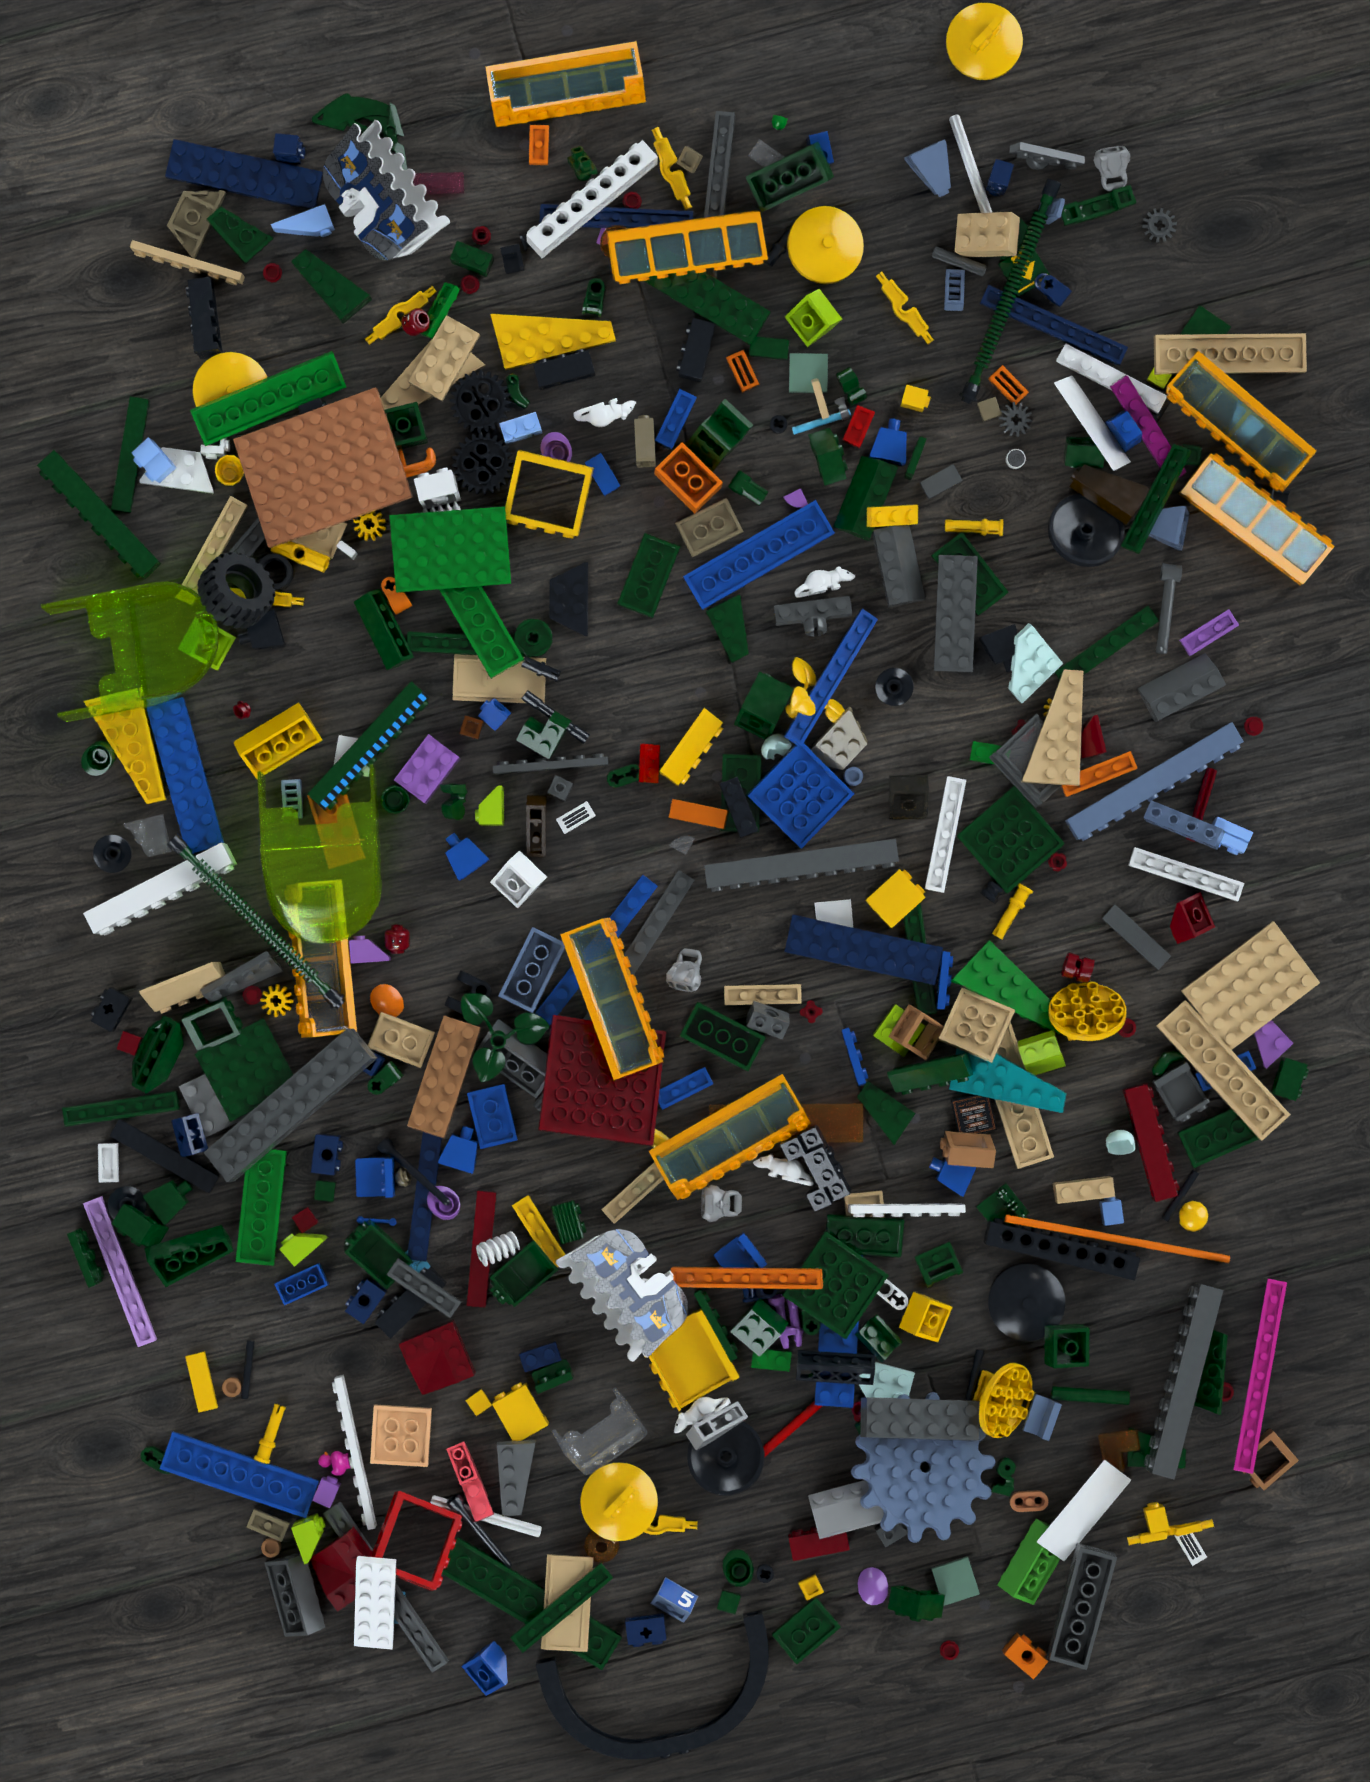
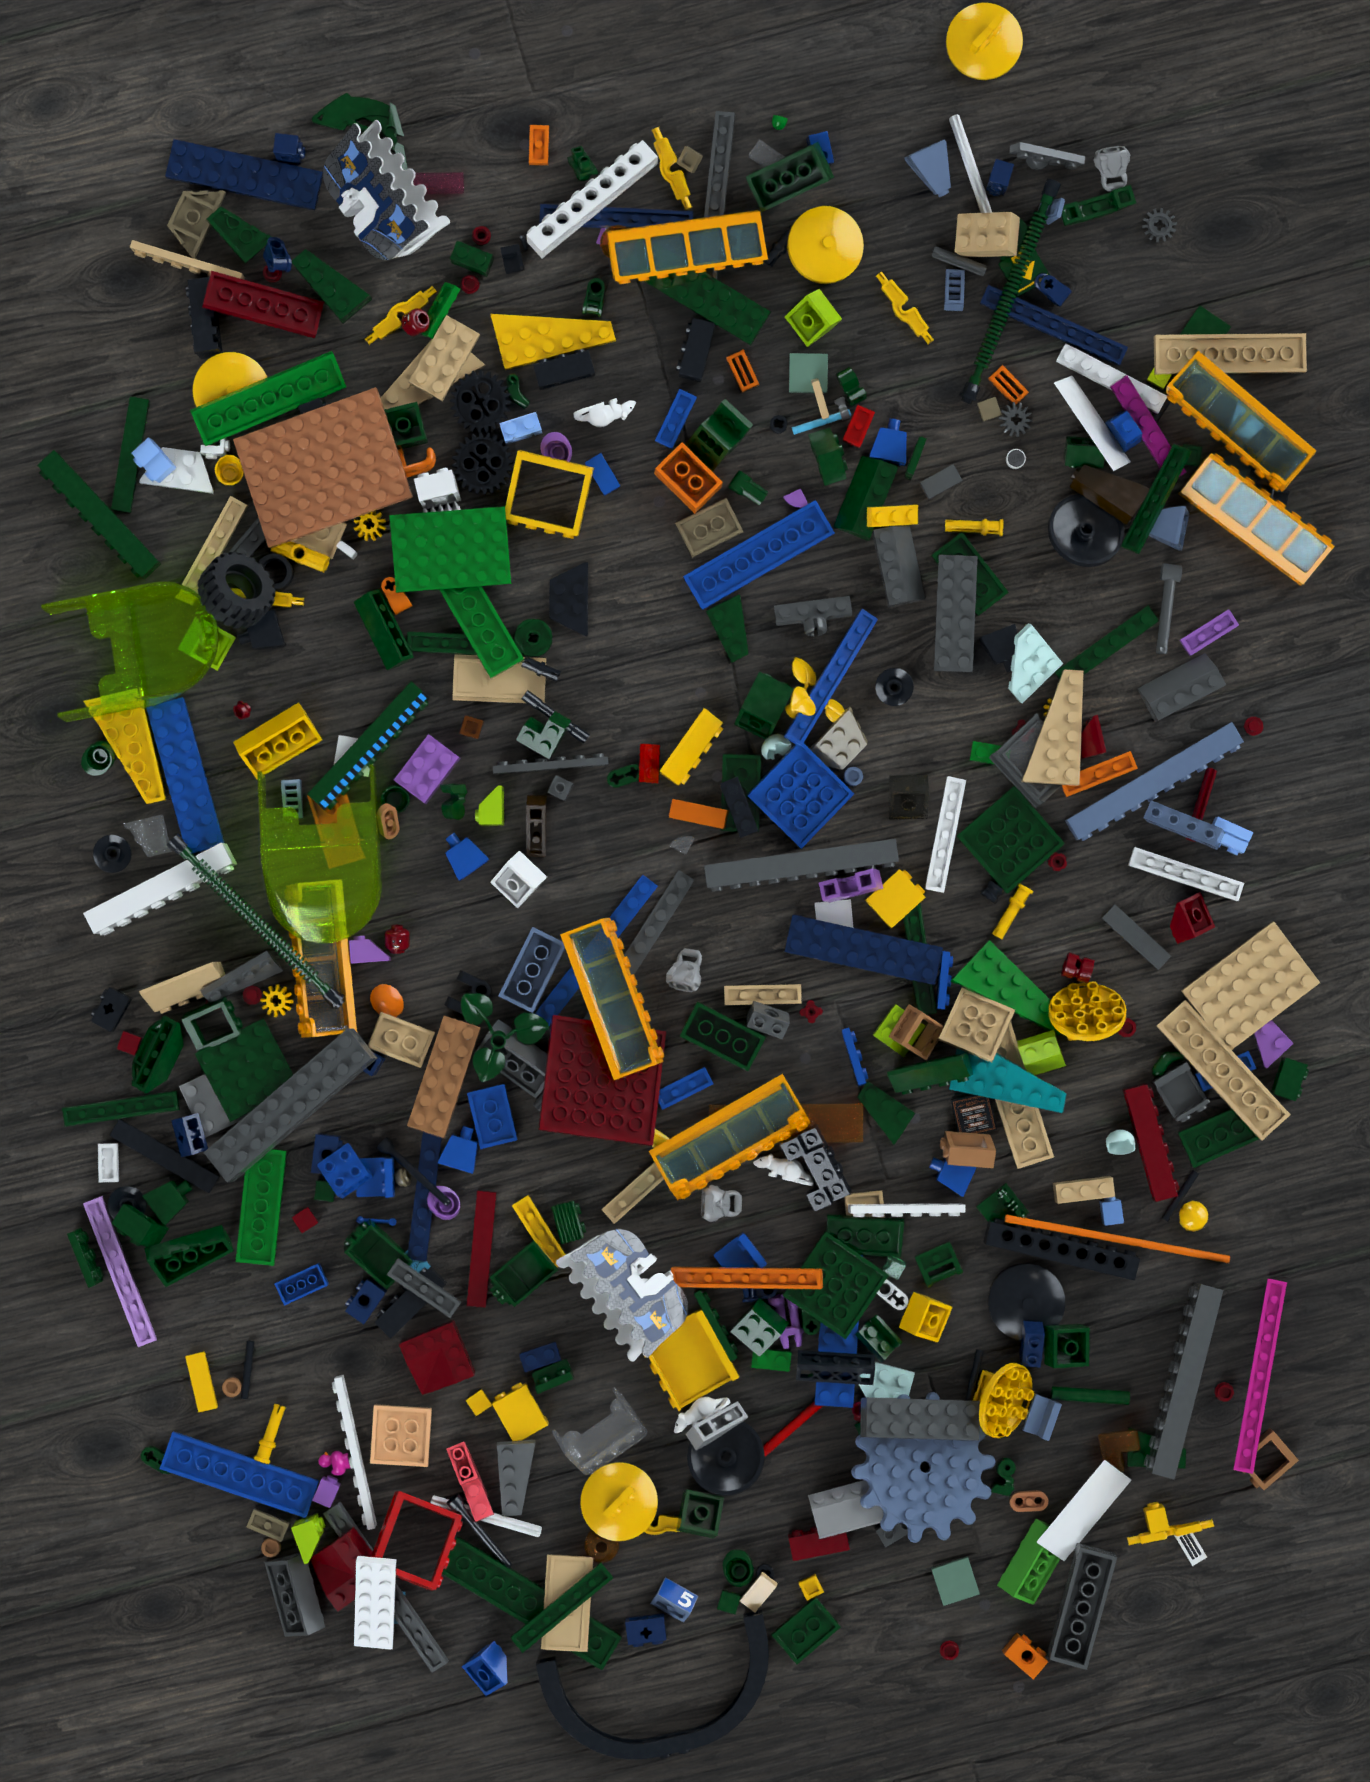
light blue slope [271,204,335,237] -> none
lime slope [279,1233,328,1267] -> none
dark green piece [368,1061,404,1095] -> none
white piece [476,1231,520,1267] -> none
blue brick [478,698,511,731] -> none
window [486,41,646,127] -> none
white sticker [556,801,596,834] -> none
dark green tile [617,533,680,618] -> none
dark red plate [623,192,642,209] -> none
dark tan slope [634,415,656,468] -> none
dark green tile [749,336,789,360] -> none
white animal [794,566,855,598] -> none
medium lavender hat [858,1567,888,1605] -> none
dark green brick [888,1585,945,1622] -> none
yellow brick [900,385,931,412] -> none
dark green wing [1194,1330,1228,1415] -> none
none -> dark red plate [202,271,324,339]
none -> dark blue piece [263,237,292,272]
none -> blue bracket [317,1143,374,1199]
none -> nougat plate [377,803,400,839]
none -> dark green brick [676,1489,724,1538]
none -> tan tile [740,1572,778,1612]
none -> medium lavender arch [819,868,883,903]
none -> tile [882,1255,907,1280]
none -> dark blue brick [1019,1321,1045,1367]

